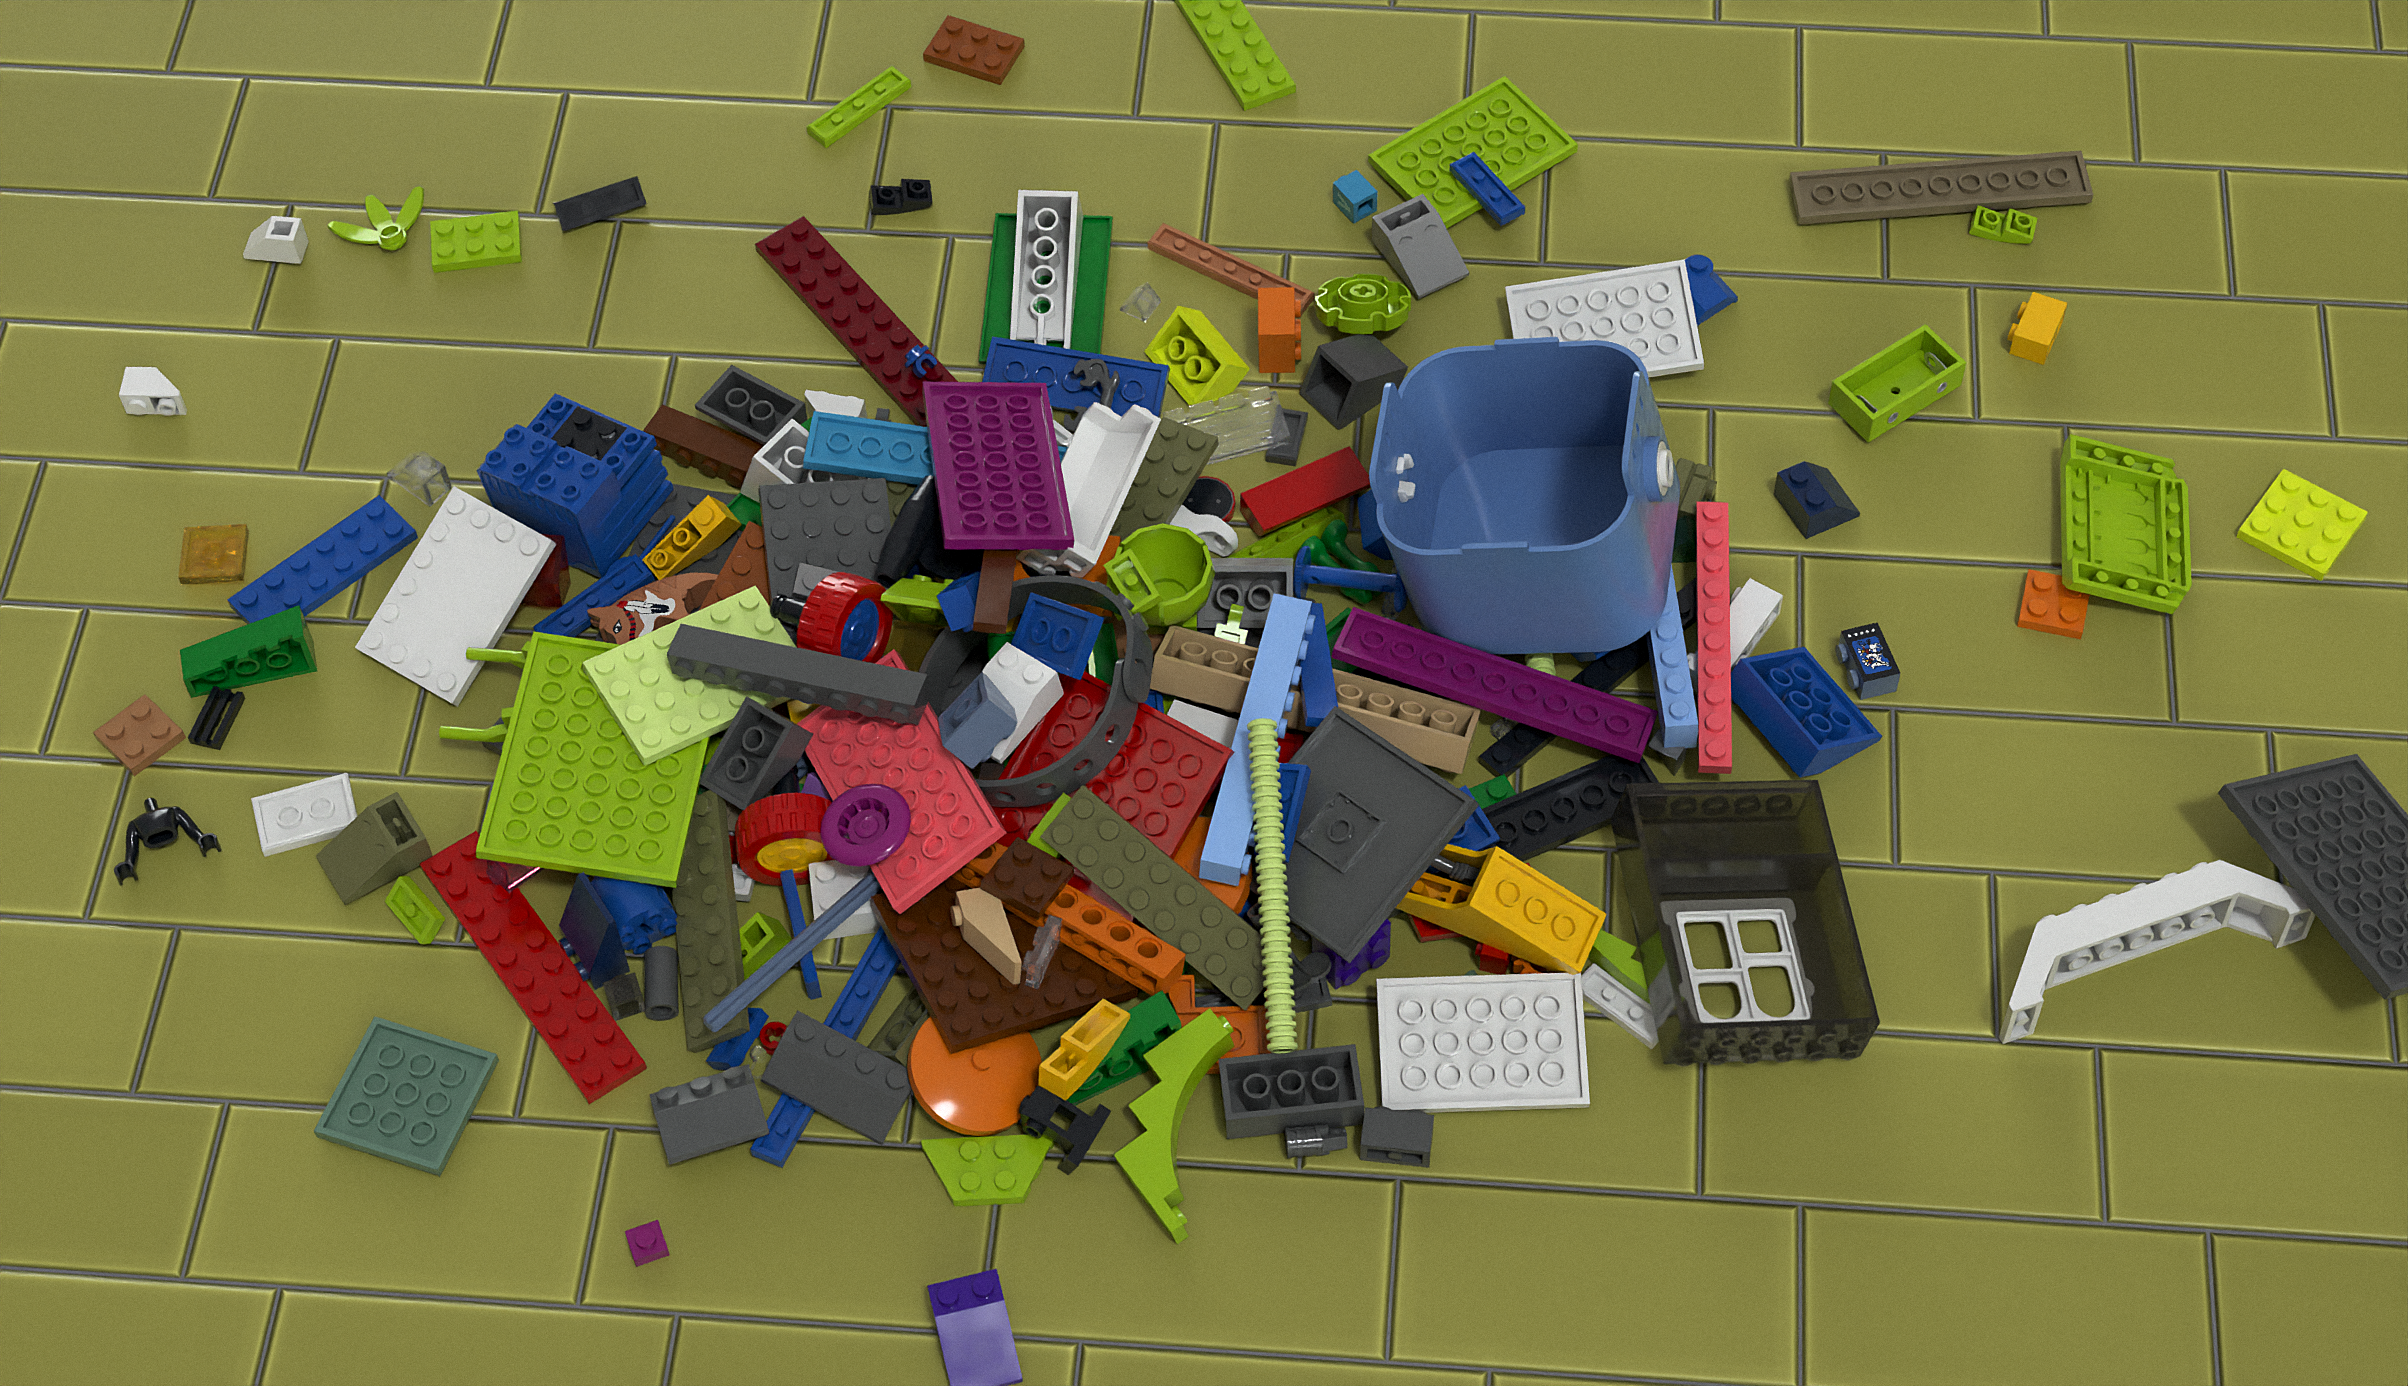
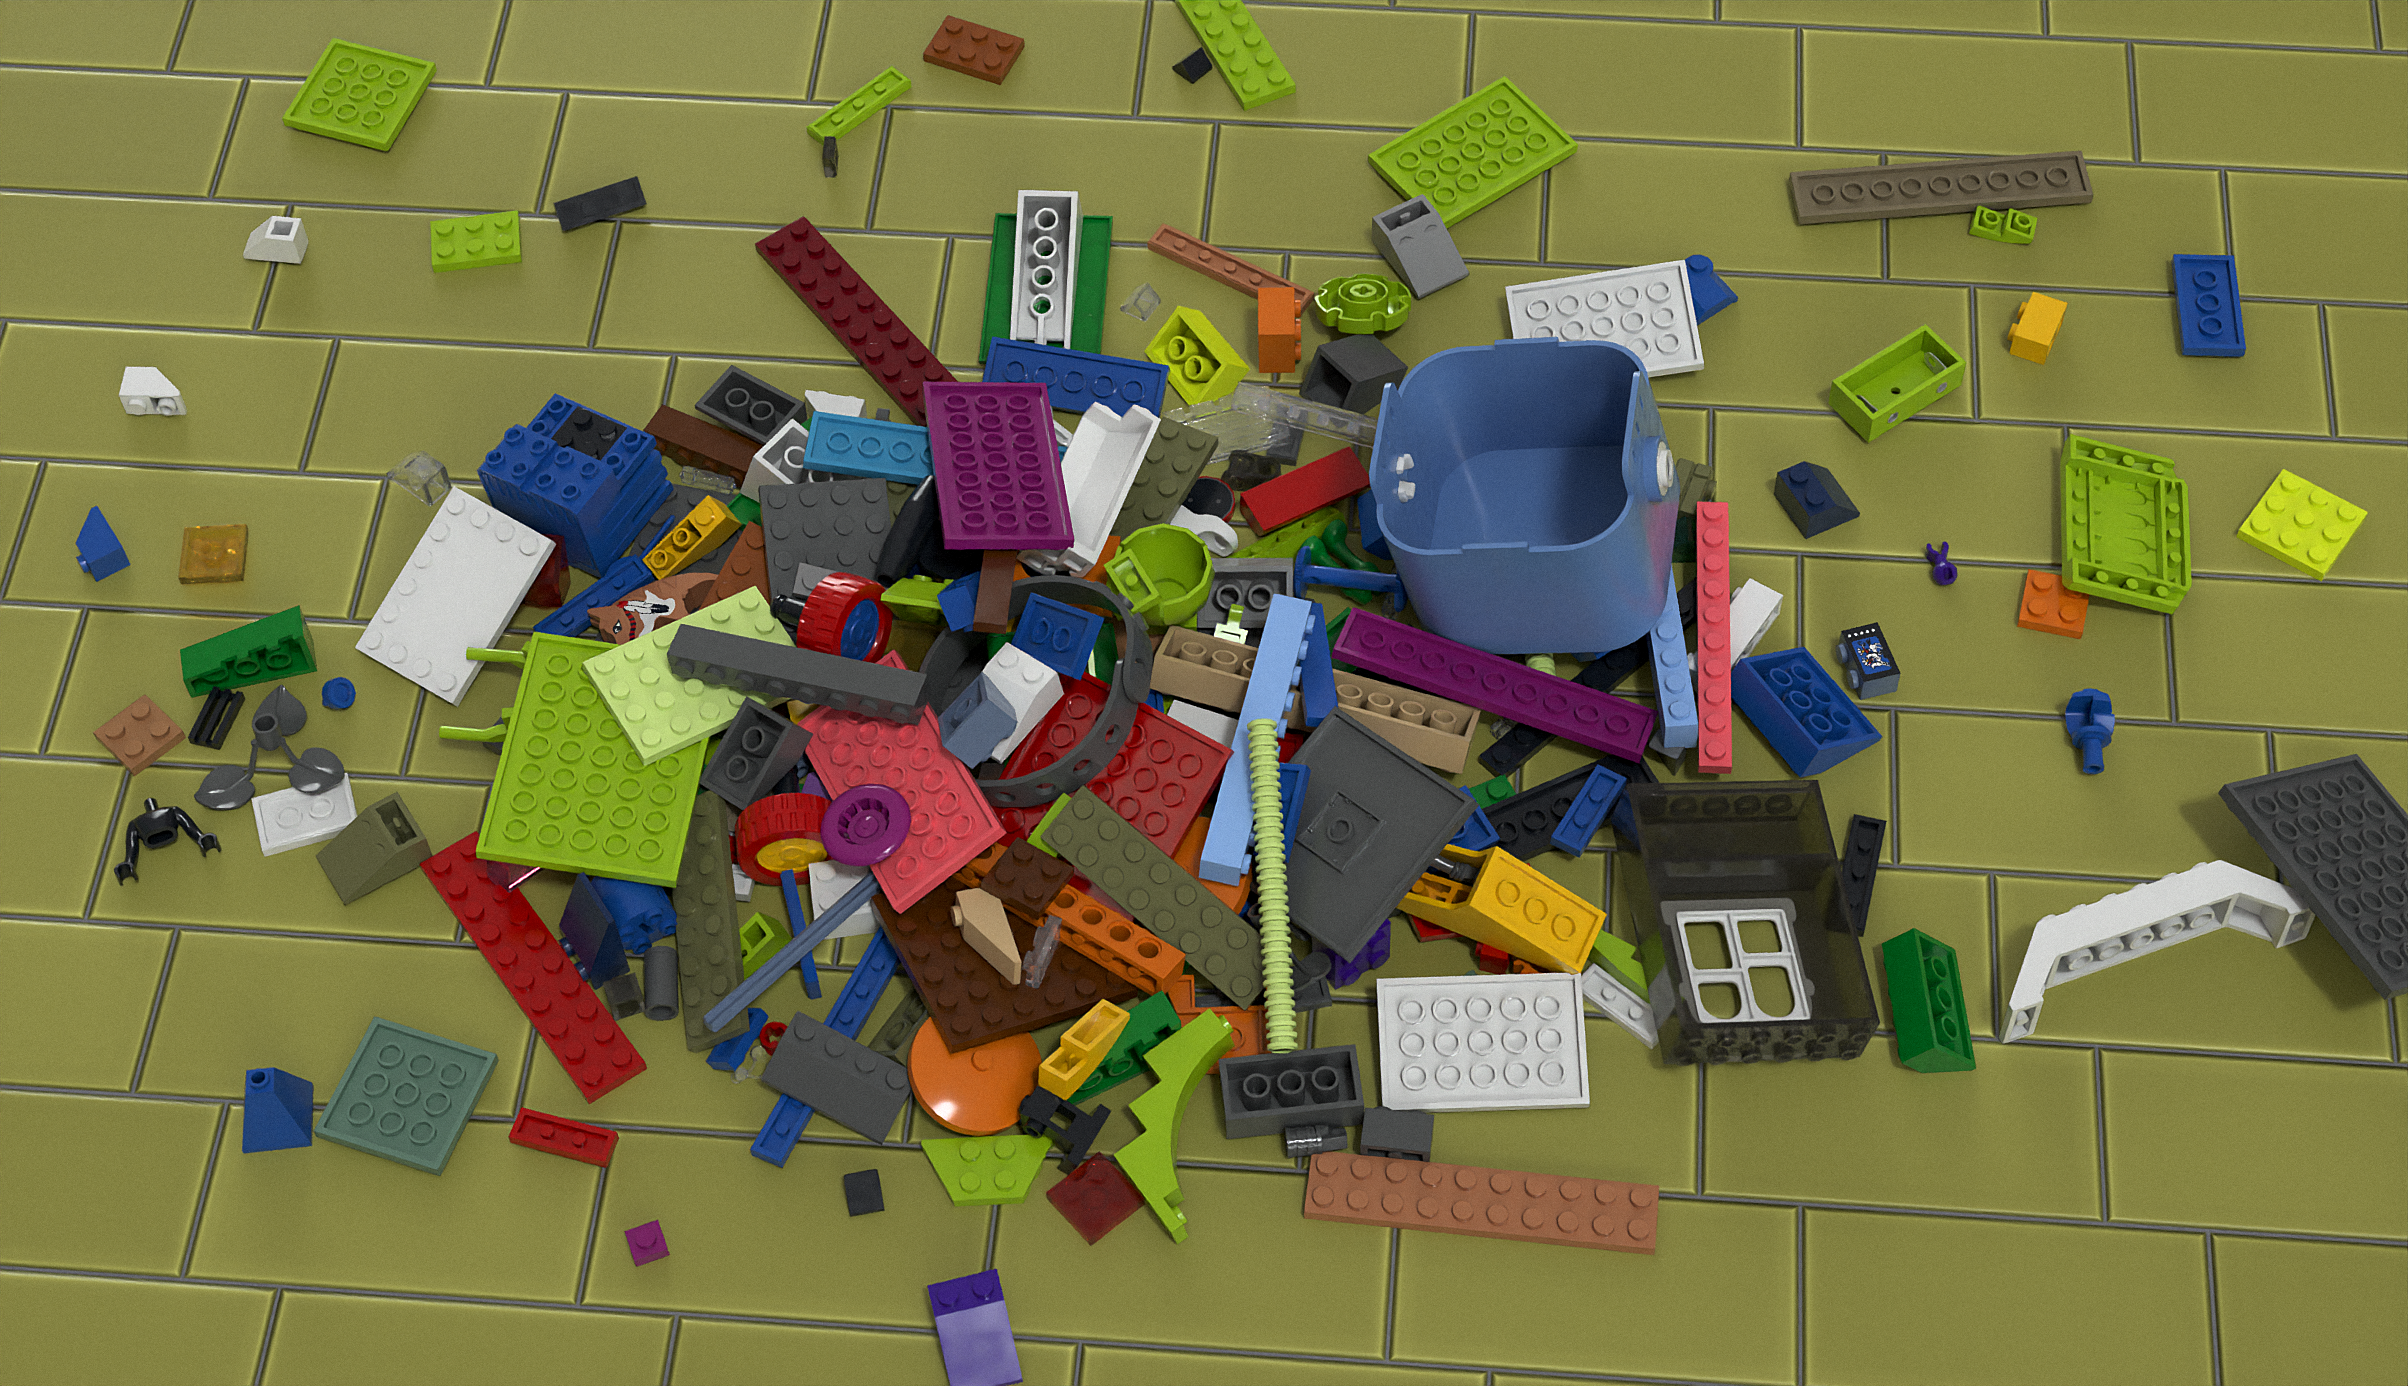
blue plate [227,495,418,624] -> none
lime plant [327,186,424,251] -> none
lime plate [384,876,446,944] -> none
dark grey slope [649,1064,770,1165] -> none
black slope [869,179,933,215] -> none
blue plate [904,344,937,378] -> none
dark grey helmet [1064,359,1120,433] -> none
dark azure brick [1333,170,1377,224] -> none
blue tile [1450,152,1525,226] -> none
none -> blue slope [76,506,130,582]
none -> dark grey plant [194,685,345,810]
none -> blue slope [242,1067,314,1154]
none -> lime plate [282,38,437,152]
none -> blue tile [322,677,356,710]
none -> red plate [508,1107,619,1168]
none -> clear axle [679,465,736,495]
none -> clear smoke tile [822,136,839,178]
none -> black slope [843,1169,885,1217]
none -> clear red plate [1046,1151,1145,1246]
none -> black slope [1172,47,1212,84]
none -> clear smoke piece [1221,450,1282,492]
none -> clear tile [1230,382,1378,448]
none -> nougat plate [1304,1151,1659,1255]
none -> blue plate [1550,764,1627,858]
none -> black tile [1830,814,1887,937]
none -> green slope [1882,928,1976,1073]
none -> dark purple arm [1925,541,1958,585]
none -> blue piece [2065,688,2115,774]
none -> blue plate [2171,254,2246,357]

